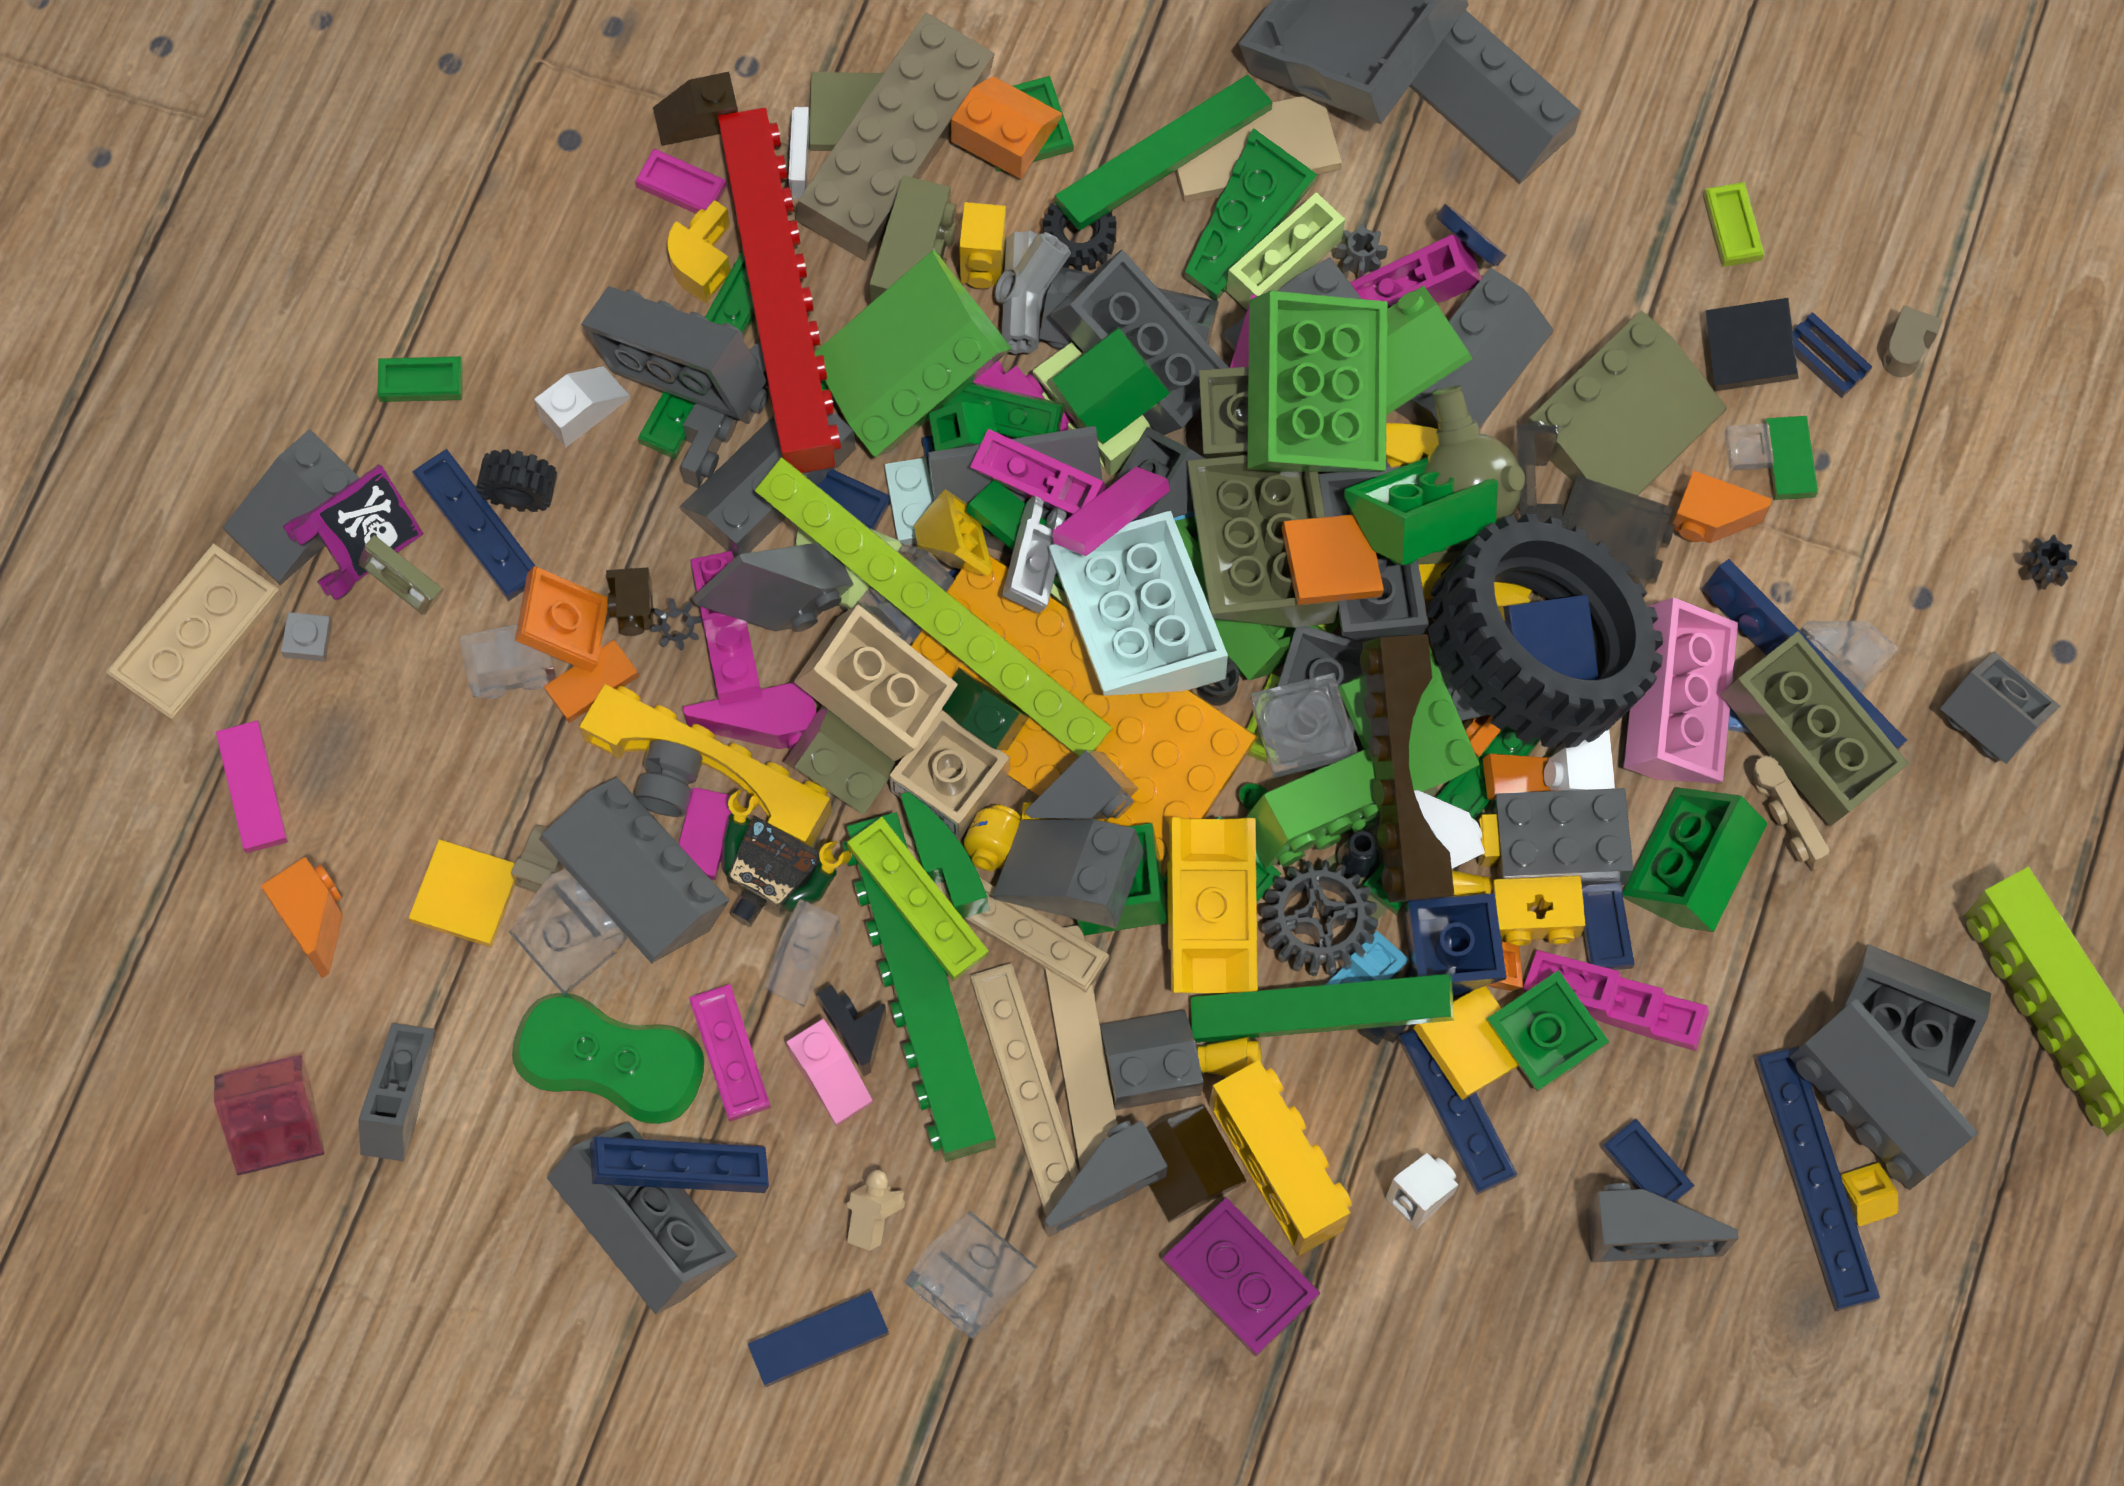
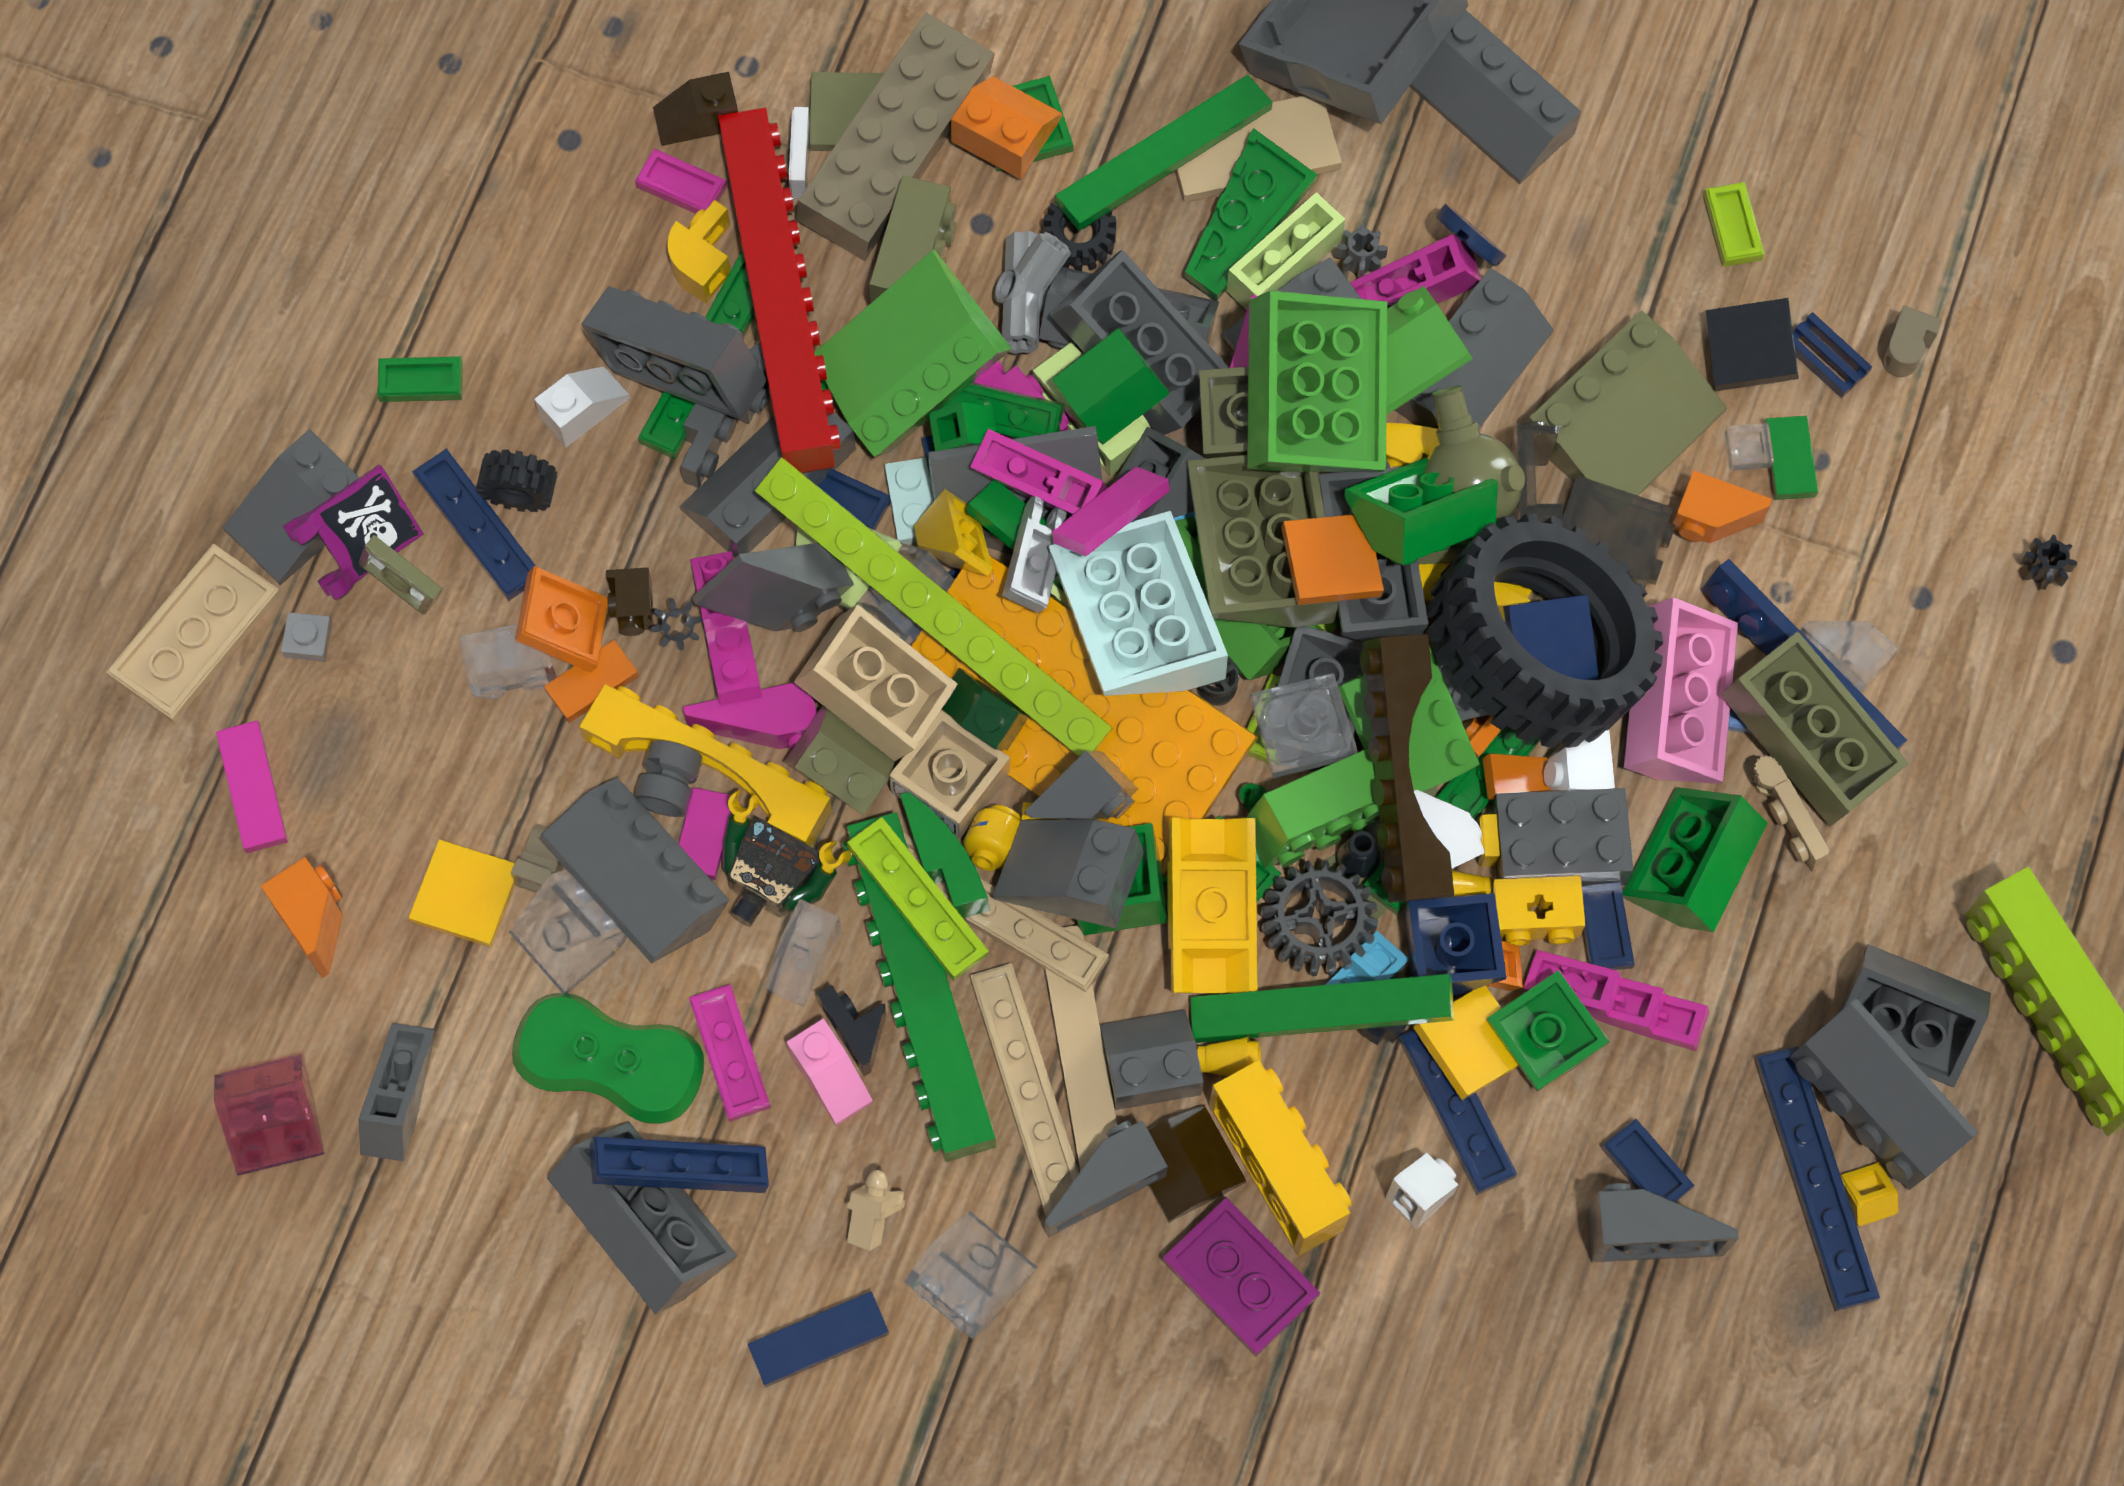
yellow brick [960,202,1006,289] -> none
dark grey slope [1940,651,2060,764] -> none

